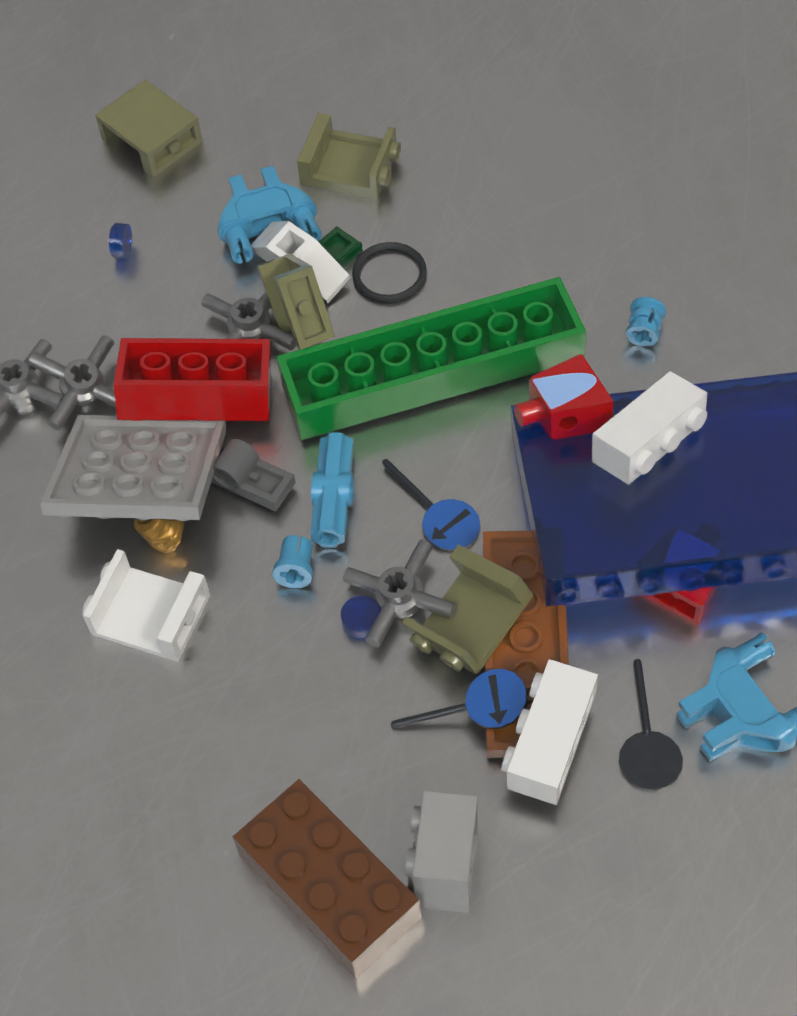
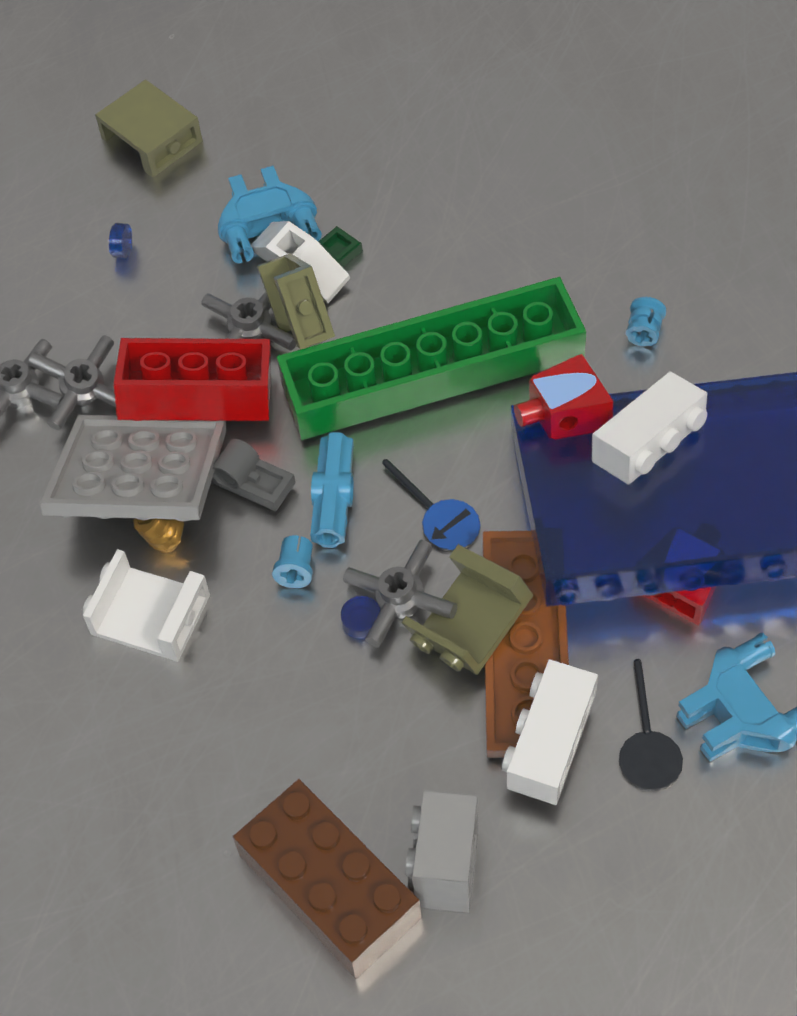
olive panel [297,113,401,199] -> none
black tyre [352,242,427,302] -> none
blue piece [391,669,527,729] -> none

